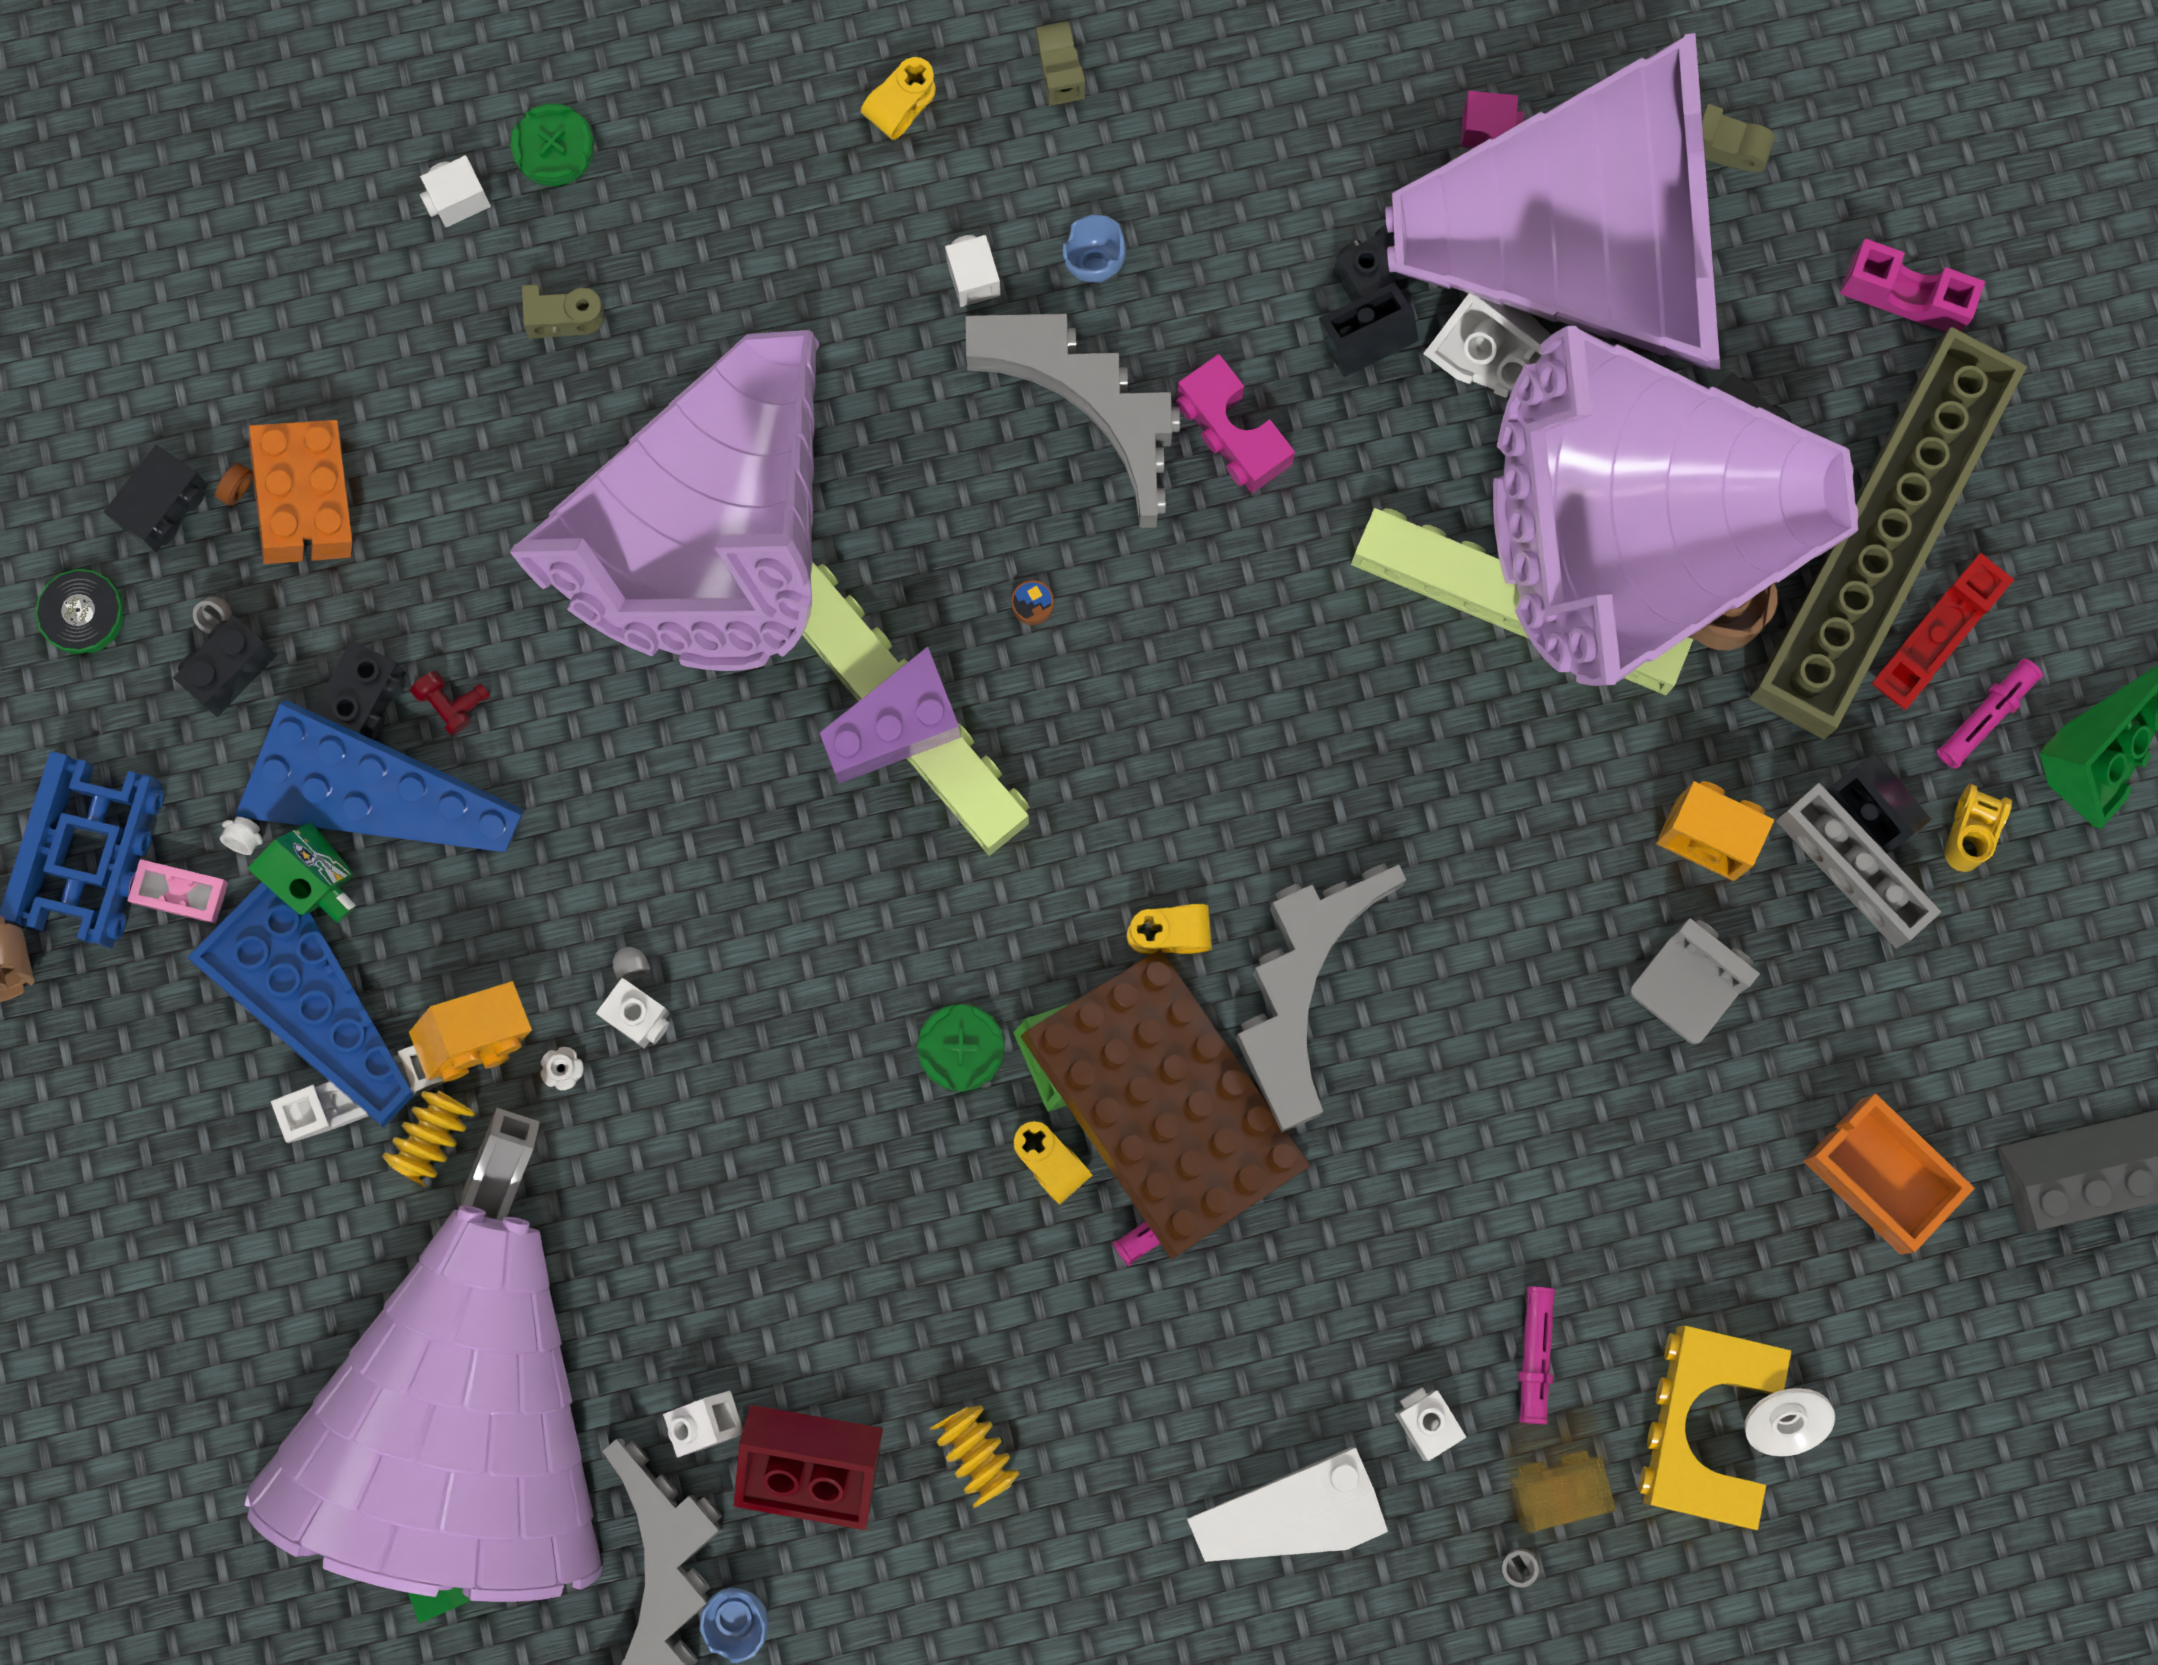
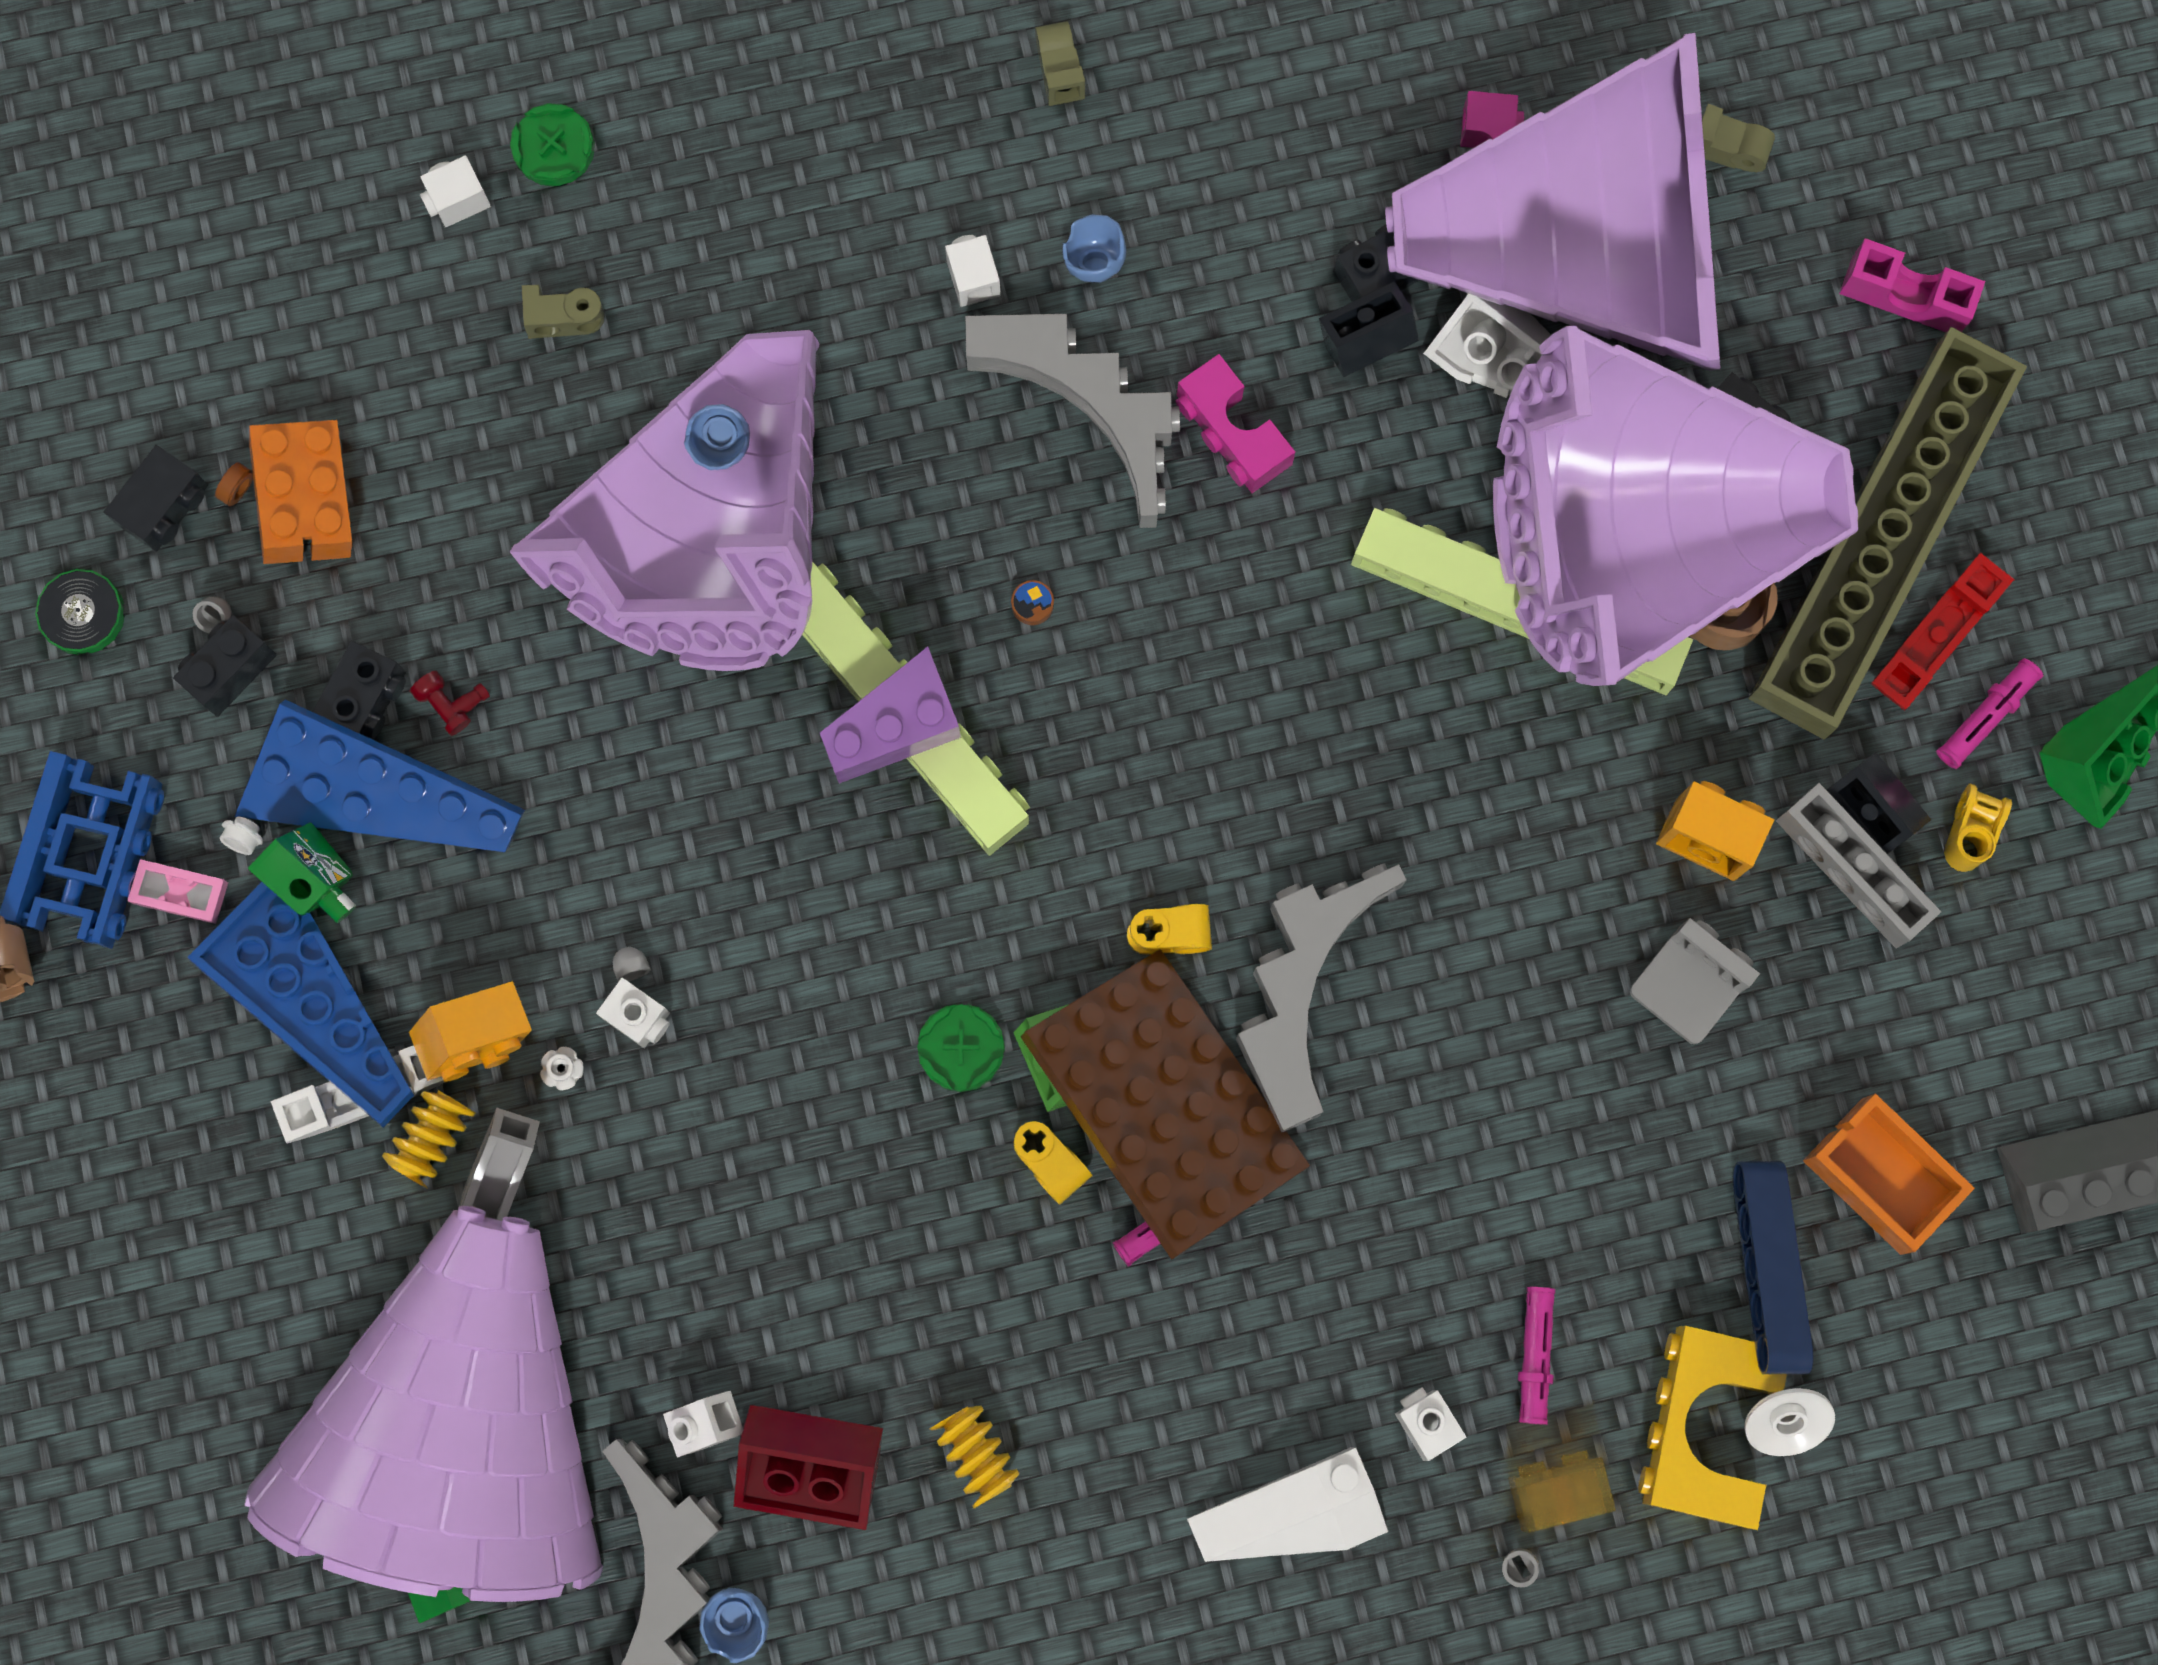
yellow piece [861,57,936,140] -> none
none -> medium blue hair [684,404,750,470]
none -> dark blue beam [1733,1161,1813,1375]

